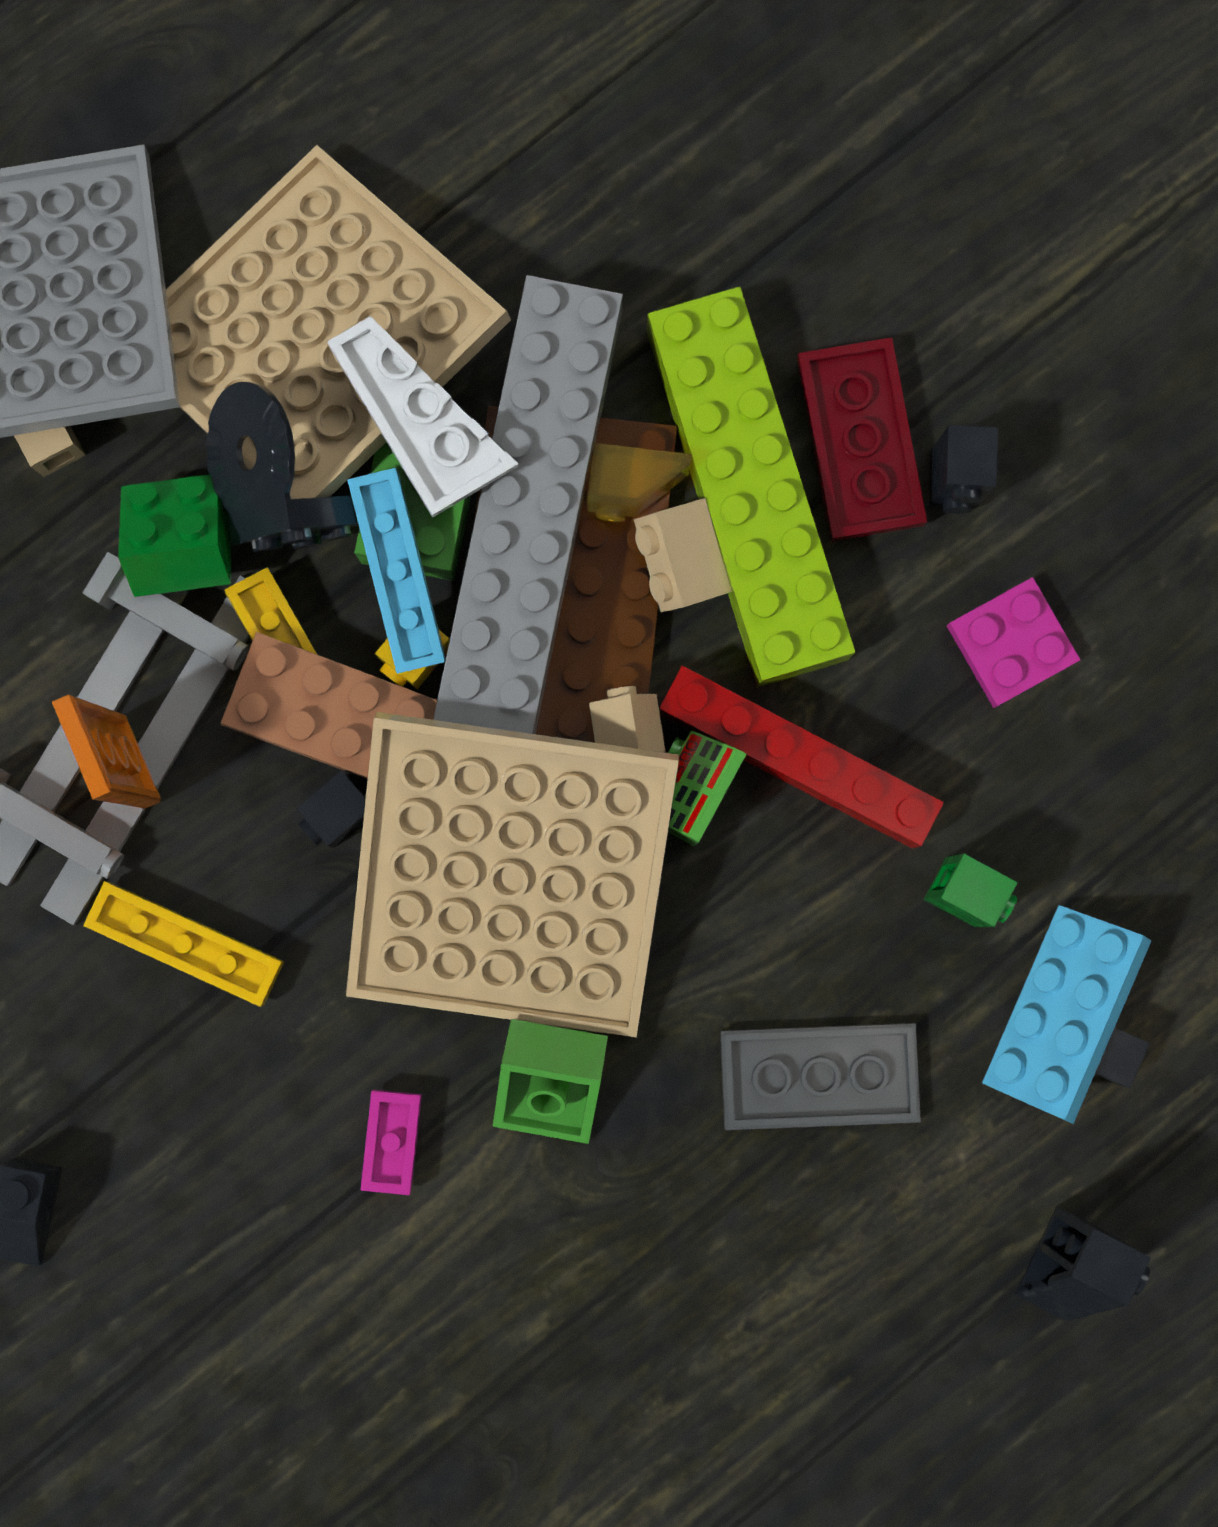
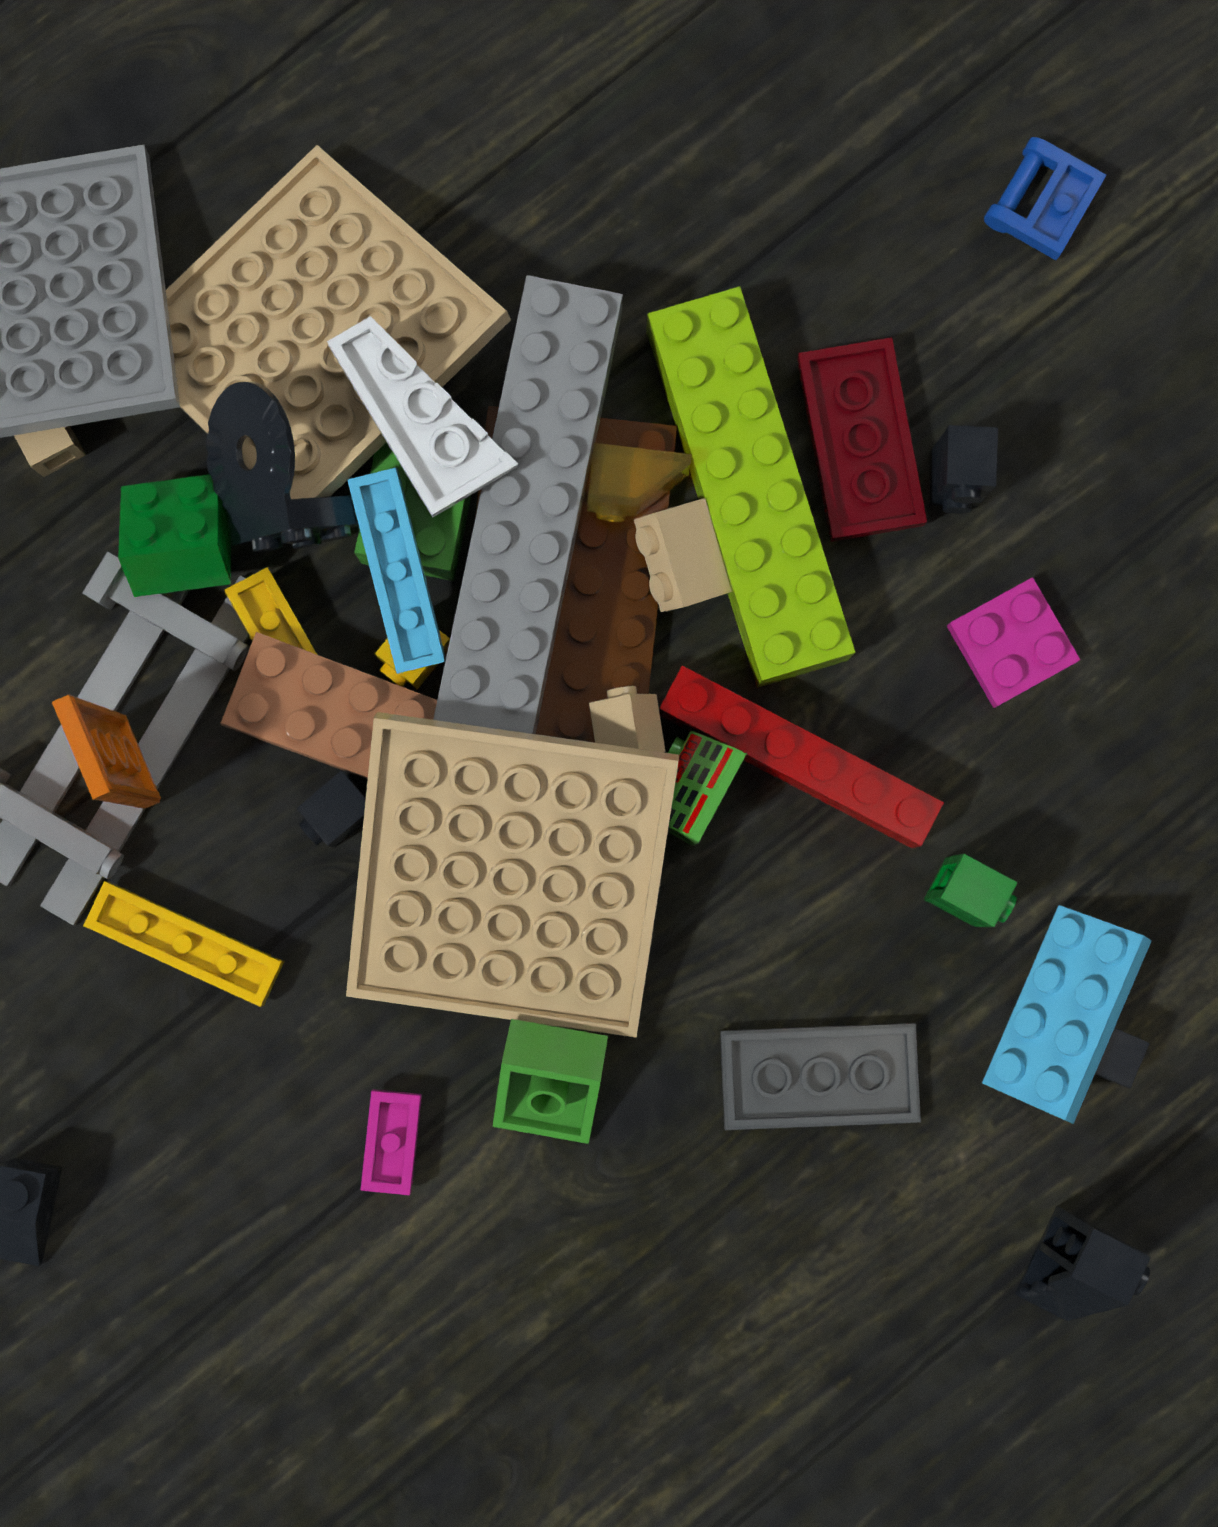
none -> blue plate [984,137,1106,261]

